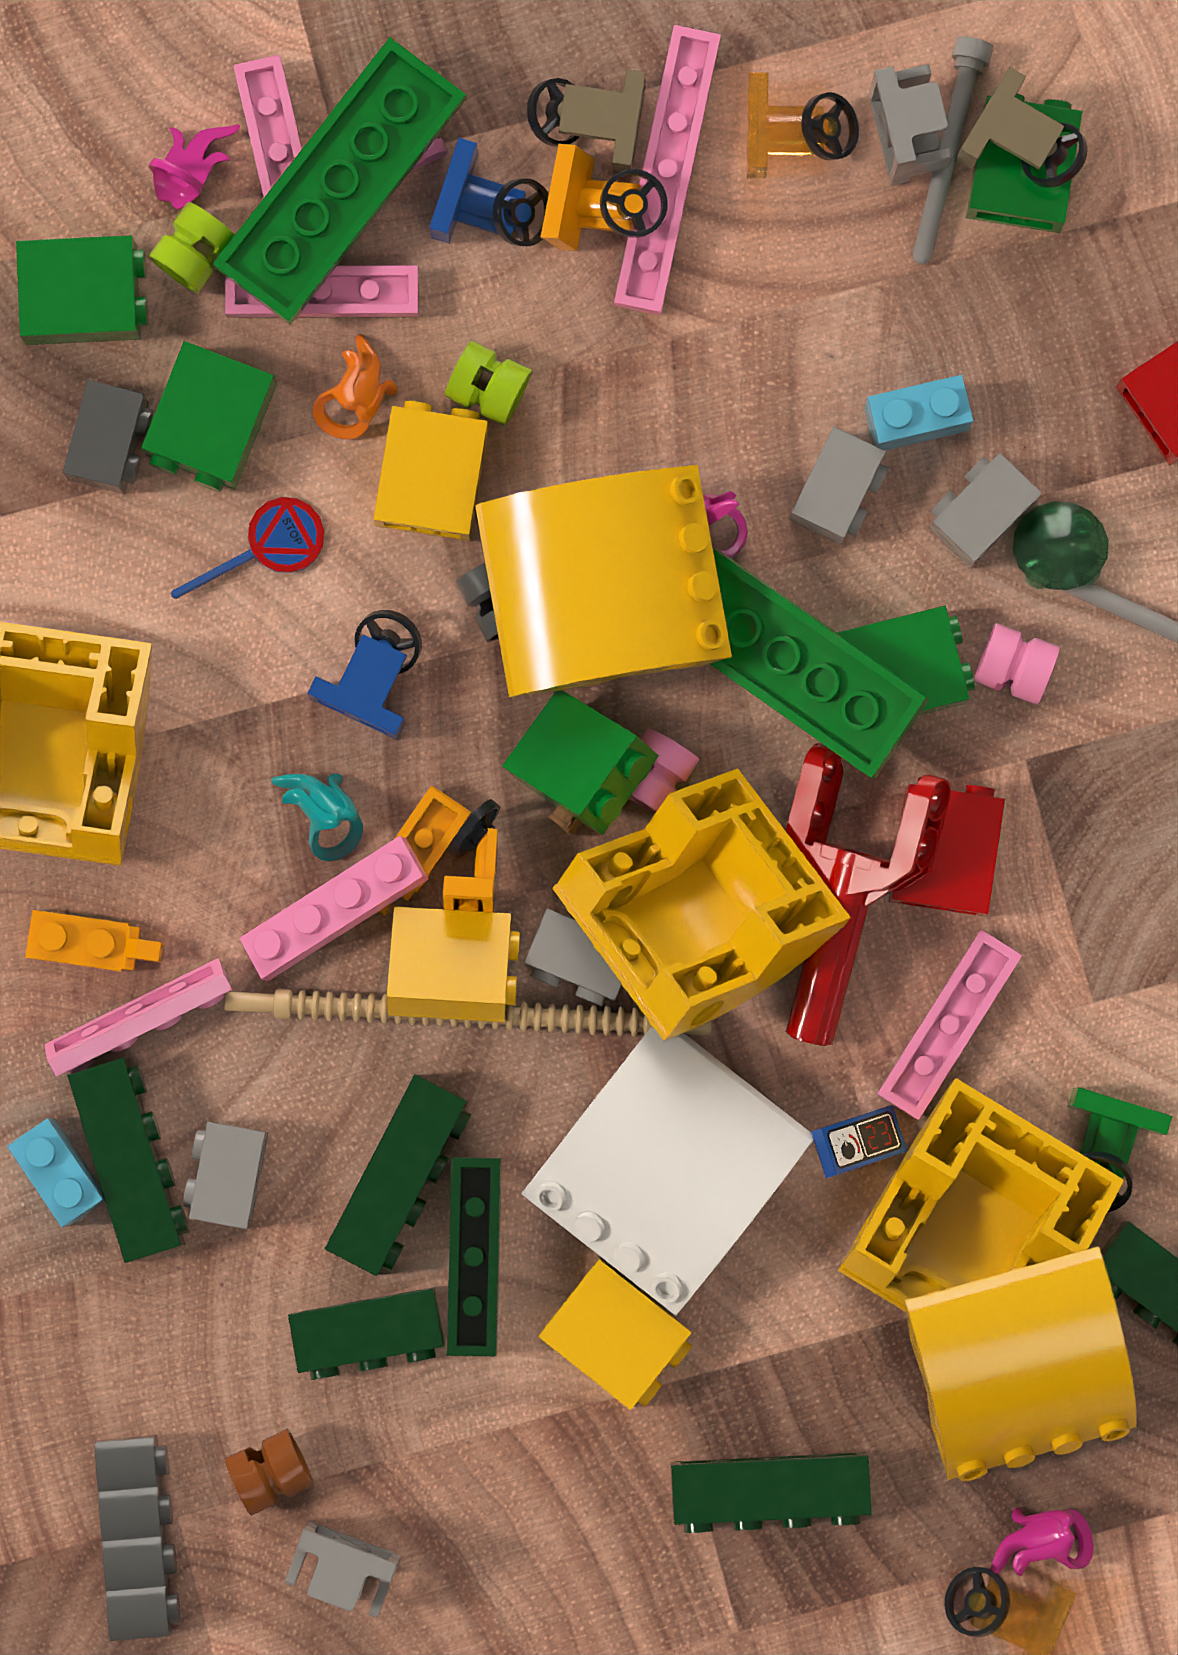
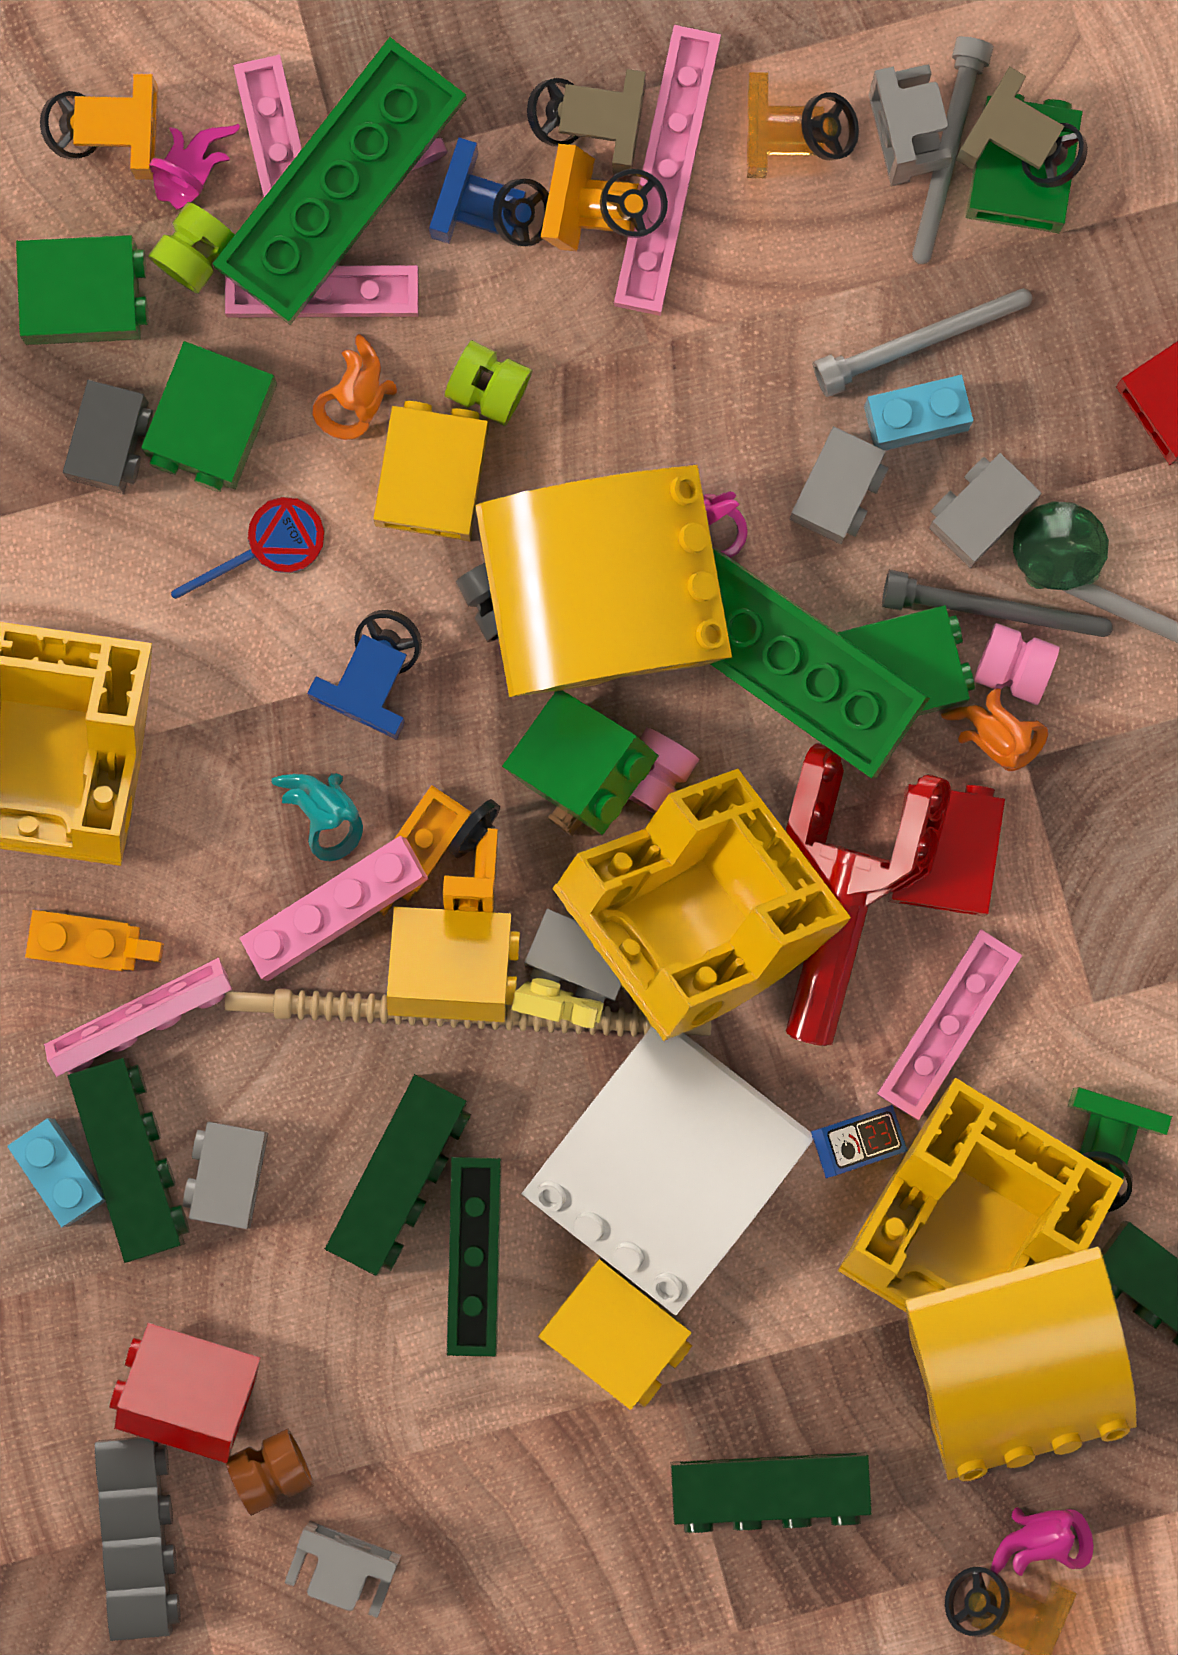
dark green brick [288,1287,445,1380] -> none
none -> light orange piece [40,74,158,180]
none -> brick [109,1323,261,1464]
none -> light yellow plate [512,978,604,1029]
none -> light grey piece [812,289,1032,397]
none -> dark grey piece [882,569,1113,637]
none -> orange piece [941,688,1048,772]

